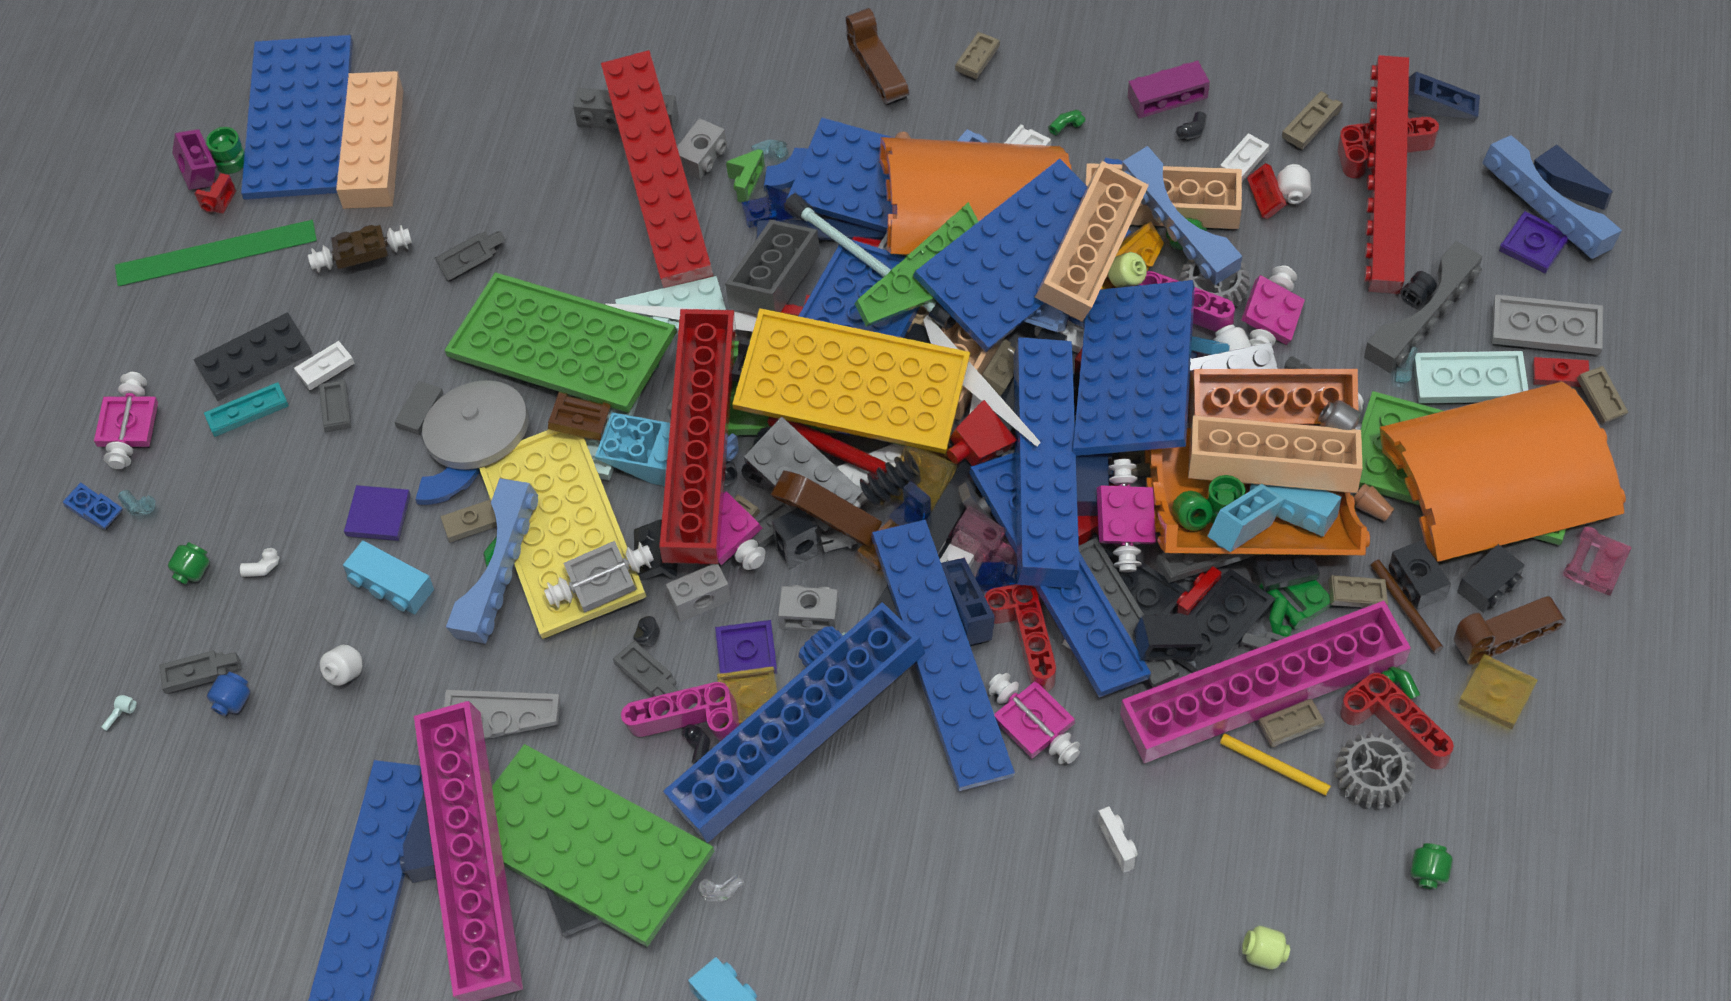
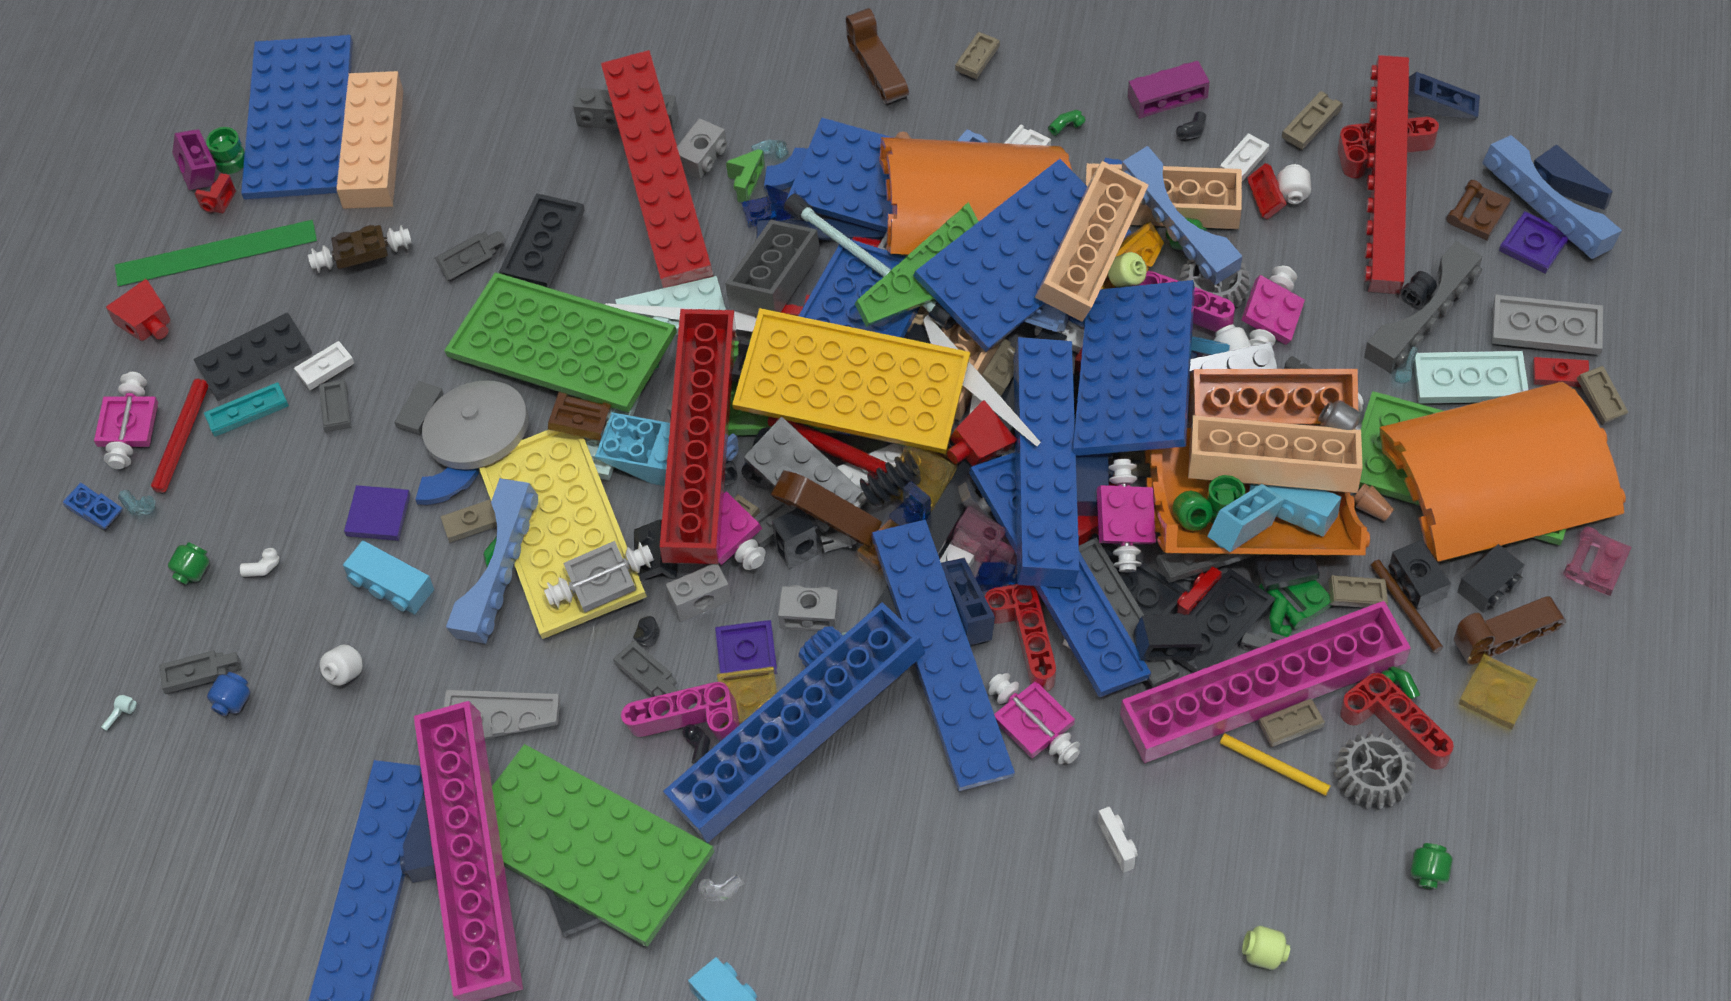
none -> red torso [106,279,171,341]
none -> red axle [151,378,208,493]
none -> black plate [499,193,585,288]
none -> reddish brown plate [1446,180,1511,241]

